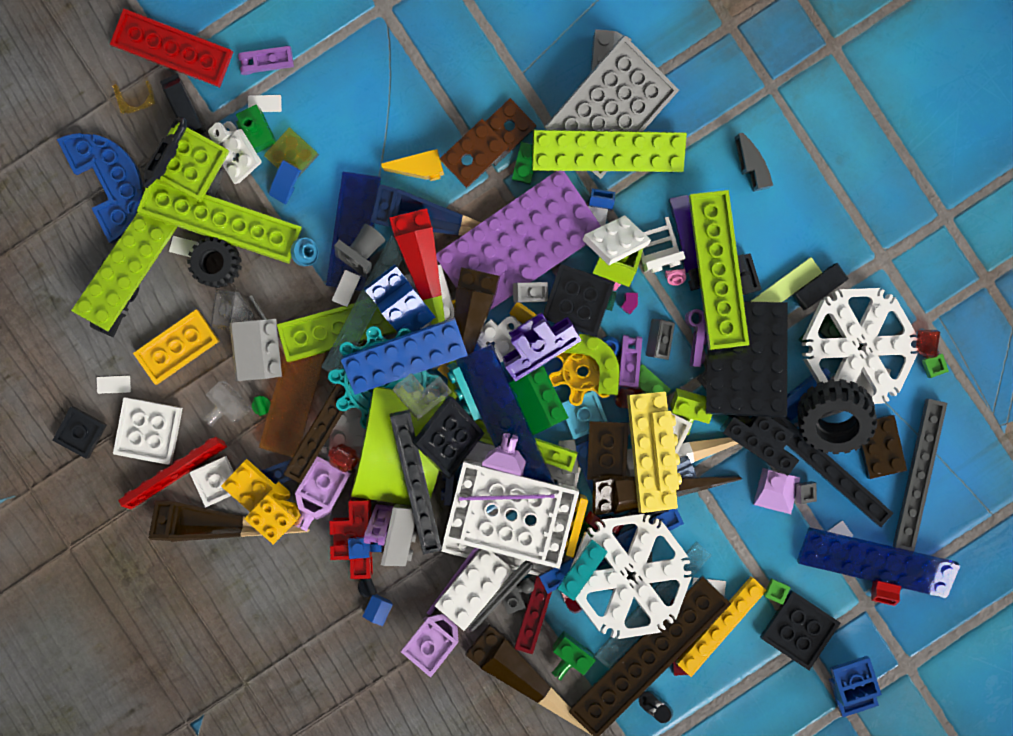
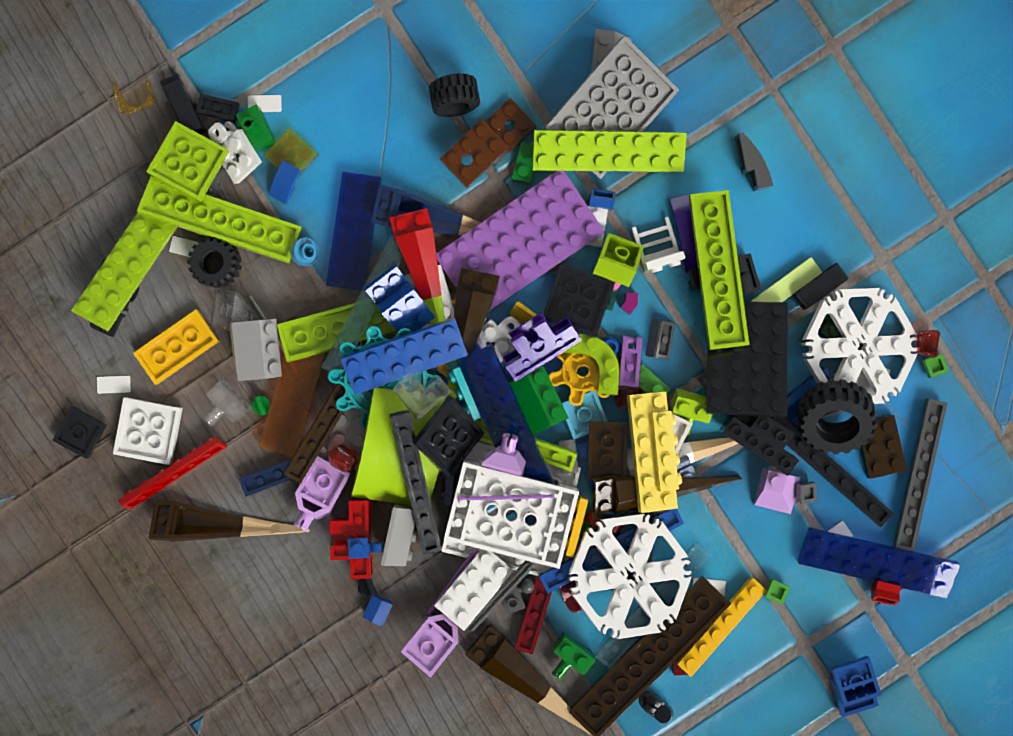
blue plate [57,133,143,243] -> none
red plate [110,8,234,88] -> none
black plate [143,117,187,188] -> none
white plate [190,456,234,508] -> none
yellow piece [221,459,301,545] -> none
medium lavender plate [238,46,294,75] -> none
white sticker [332,270,360,307] -> none
dark grey plant [334,224,385,279] -> none
medium lavender plate [364,504,394,546] -> none
yellow slope [381,149,444,181] -> none
light grey plate [513,282,548,303] -> none
teal plate [557,540,608,601] -> none
white plate [583,216,651,265] -> none
bright pink plate [665,269,686,286] -> none
medium lavender plate [685,309,707,367] -> none
black plate [760,590,841,671] -> none
none -> black plate [196,93,240,123]
none -> black tyre [429,73,480,117]

